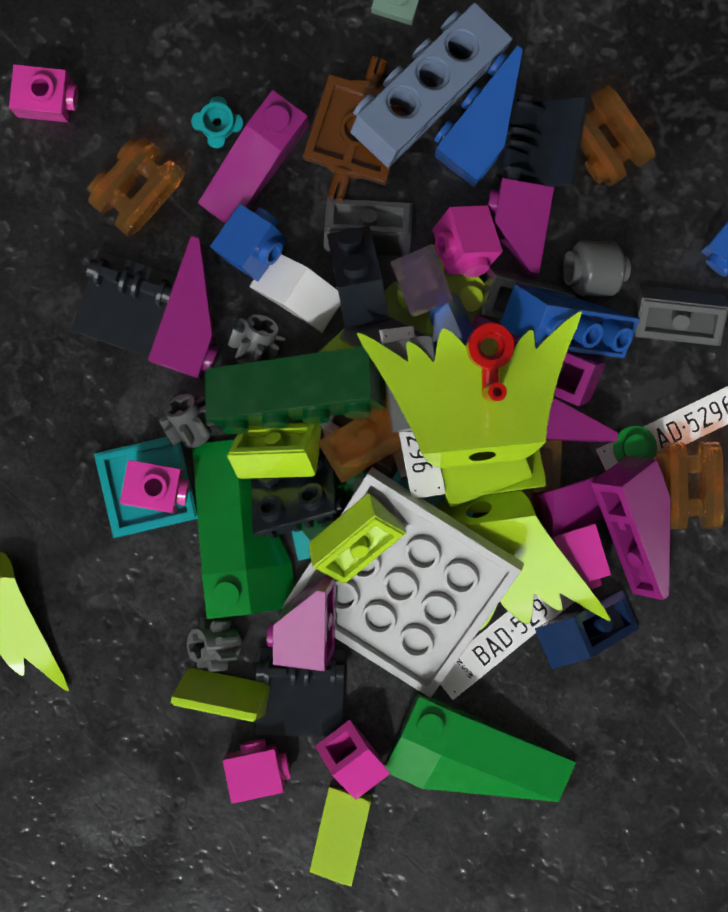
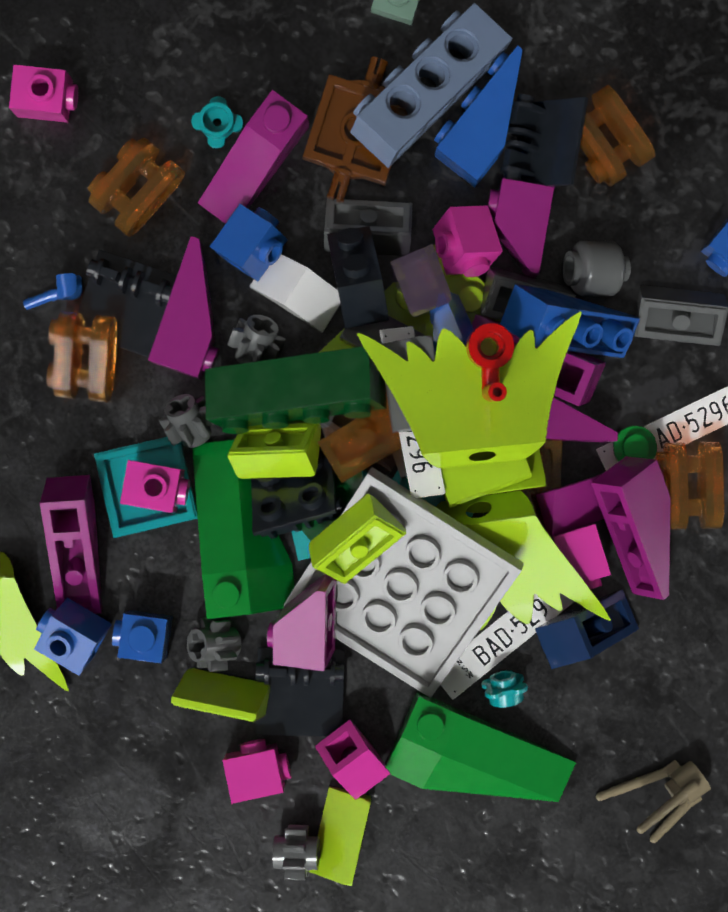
none -> blue hand [23,273,82,310]
none -> blue brick [34,597,112,676]
none -> magenta slope [40,475,102,614]
none -> clear orange brick [47,311,117,403]
none -> blue brick [112,610,173,663]
none -> dark grey gear [273,825,320,881]
none -> teal plate [481,671,528,708]
none -> dark tan plant [596,760,711,843]

